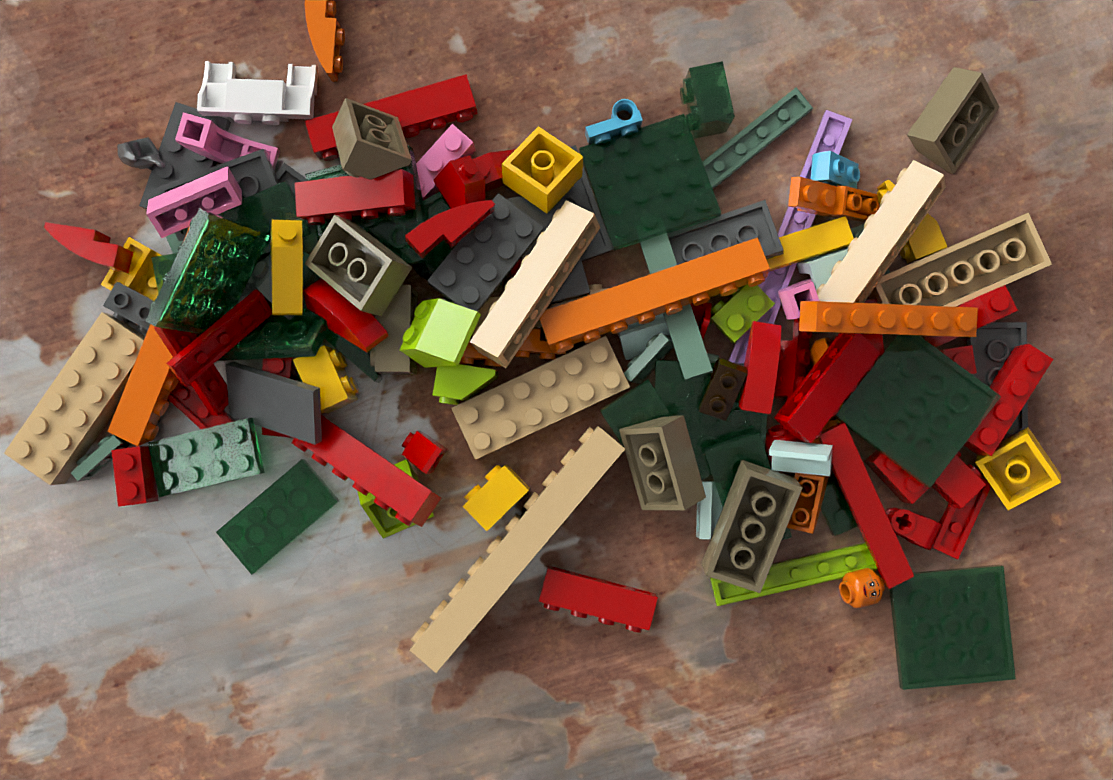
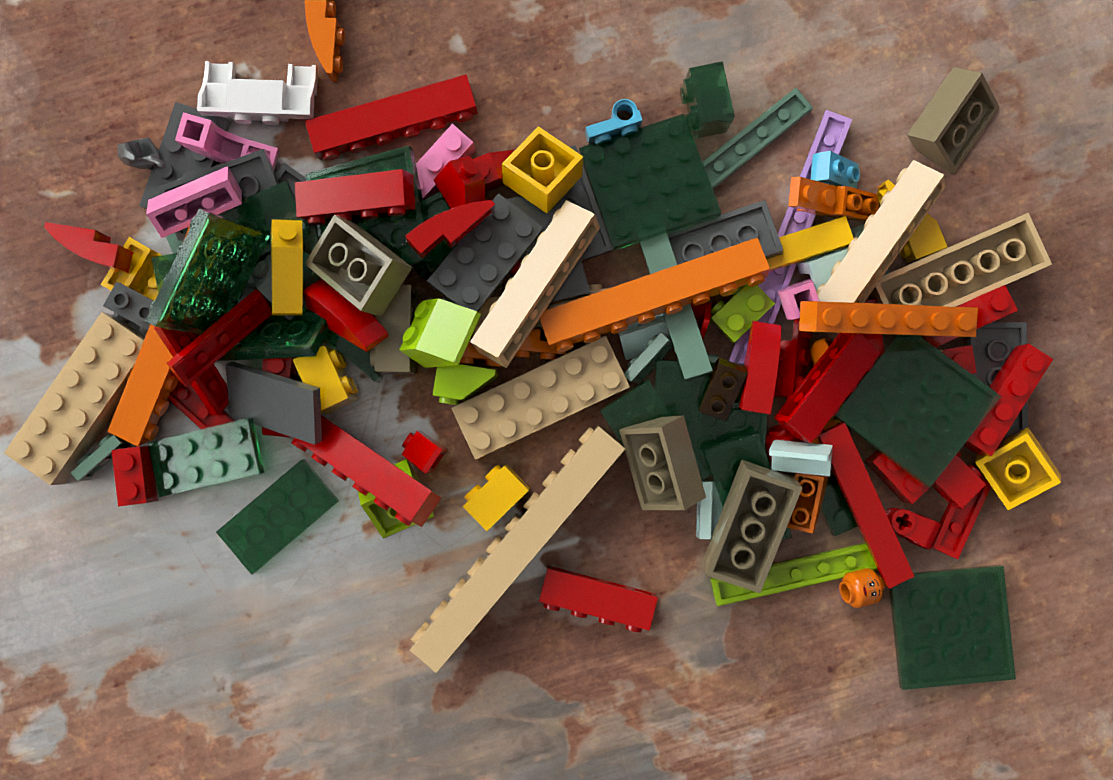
dark tan slope [332,98,412,180] -> none

